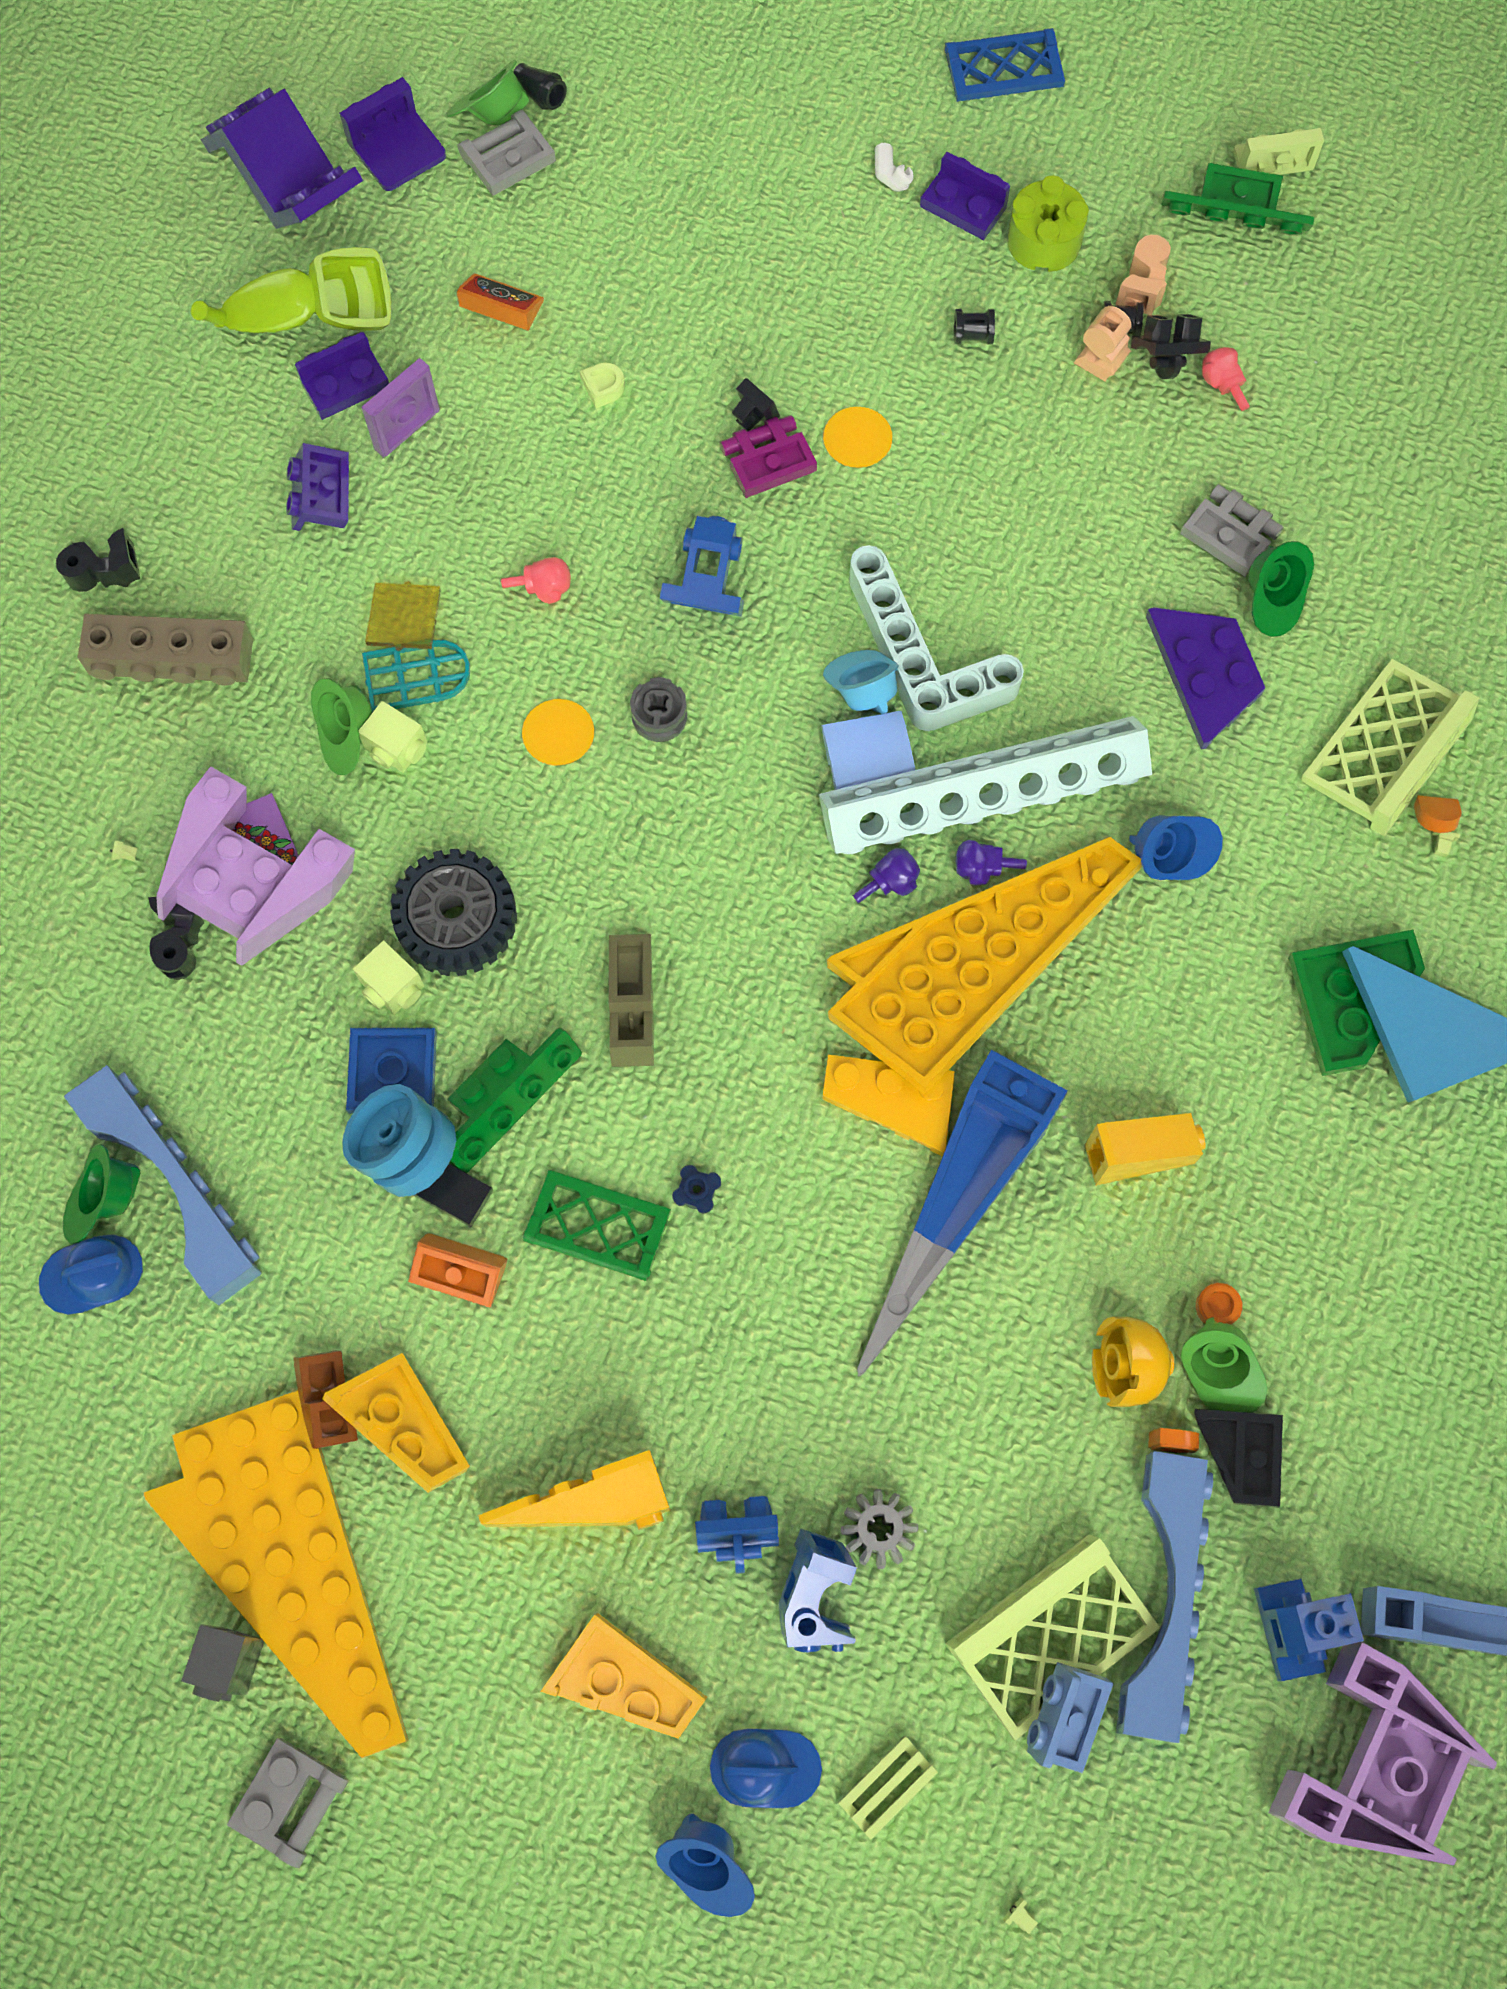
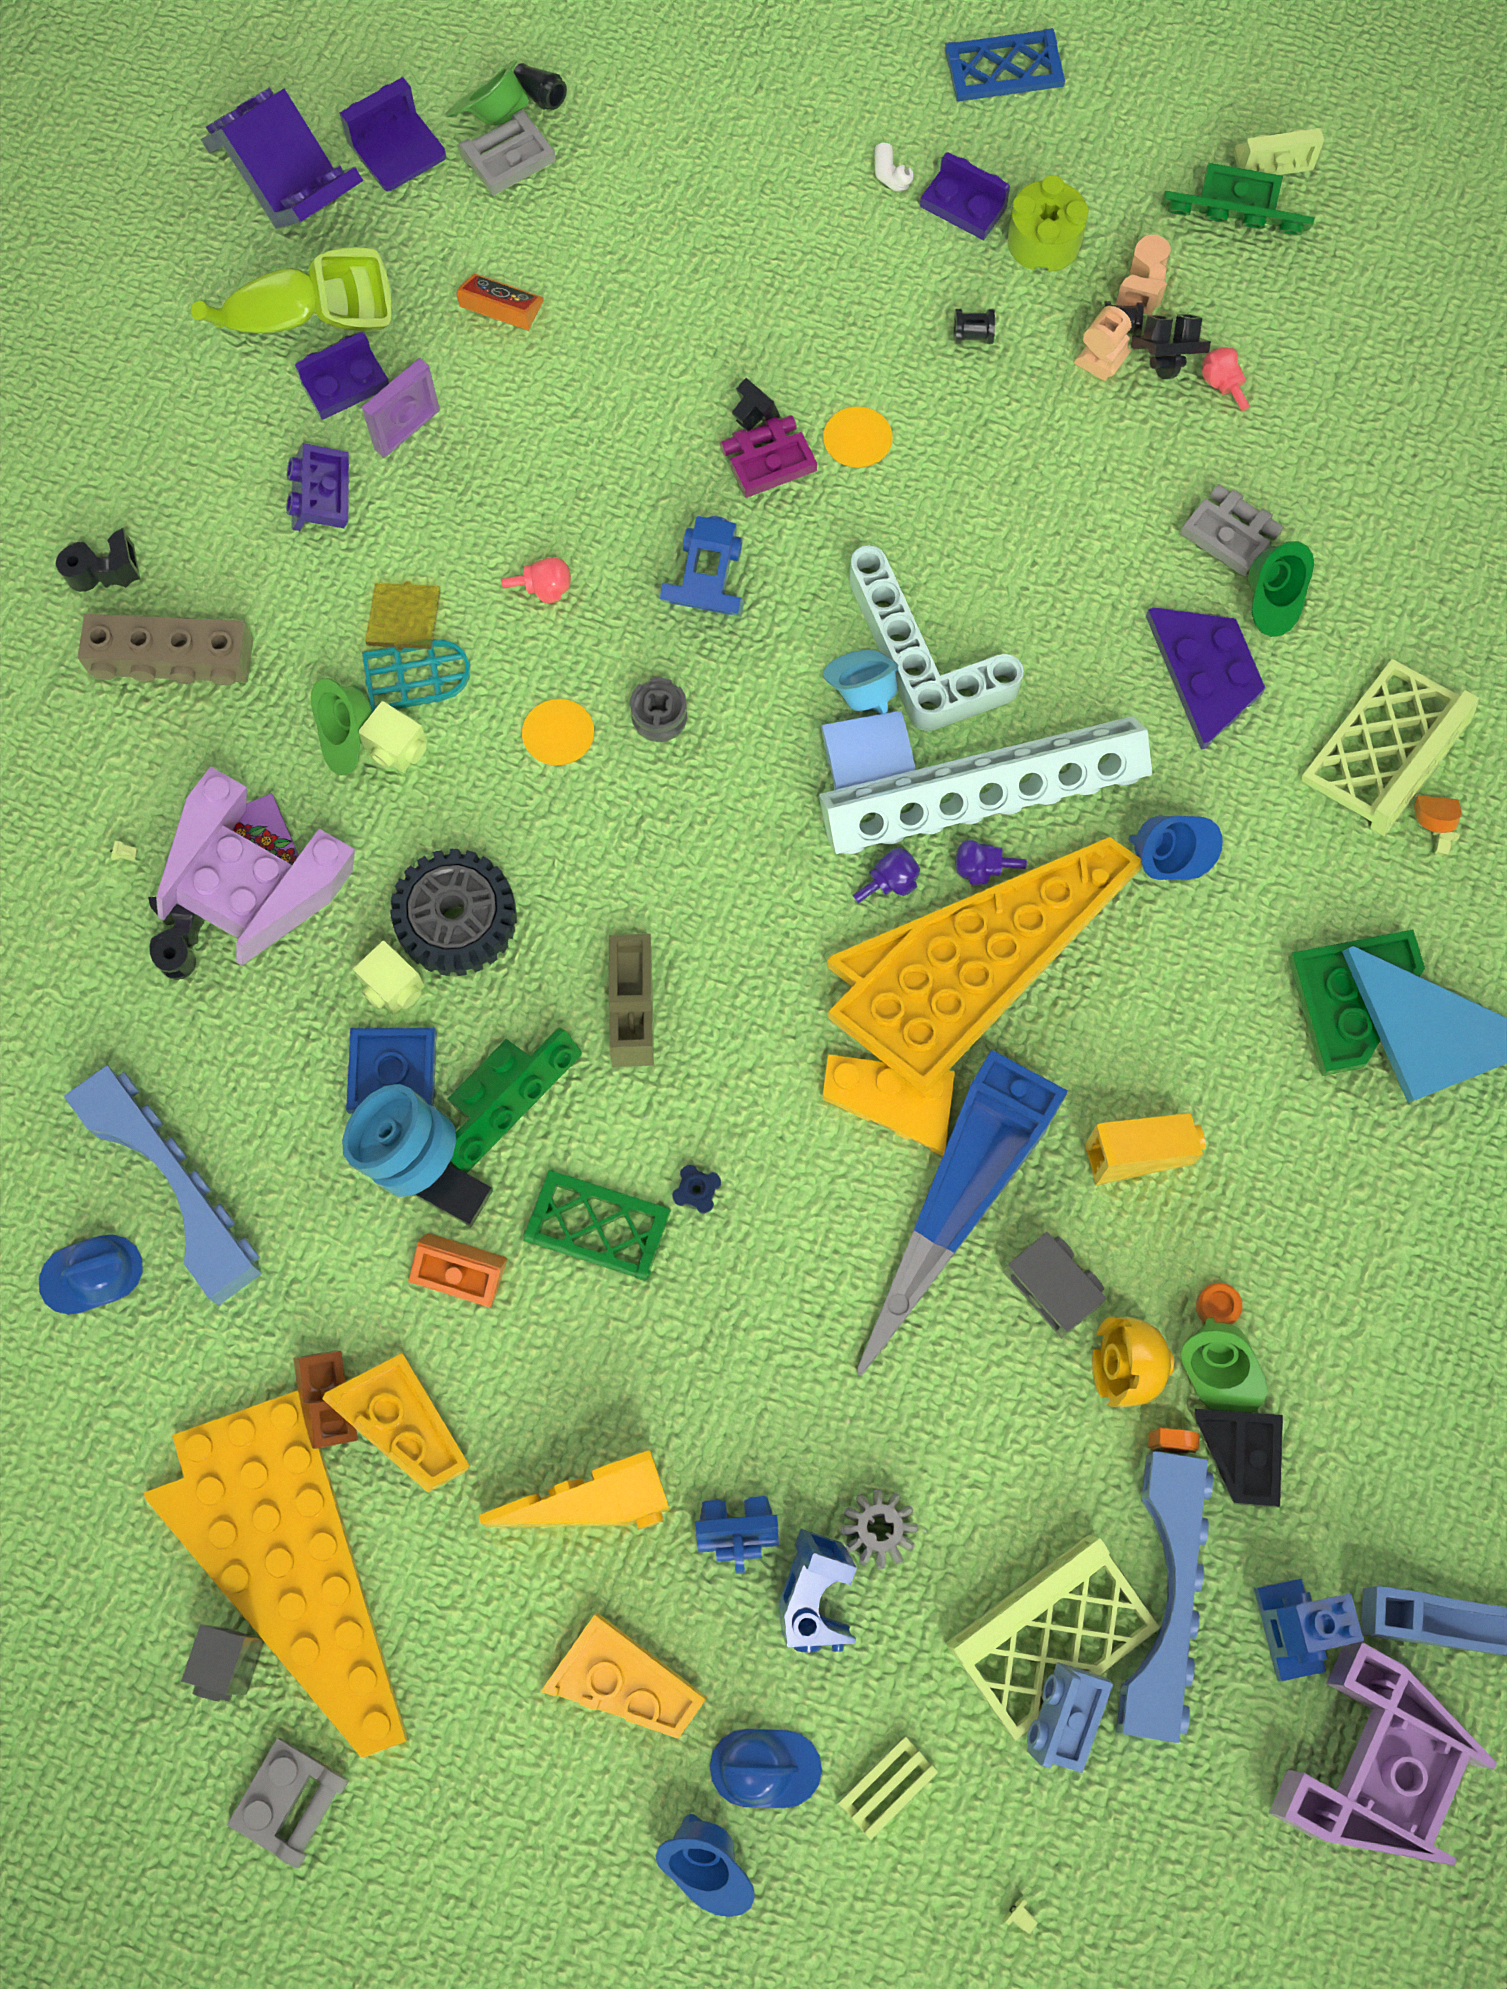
green piece [63,1144,141,1244] -> none
yellowish green tile [580,362,625,409] -> none
none -> dark grey brick [1003,1232,1107,1339]

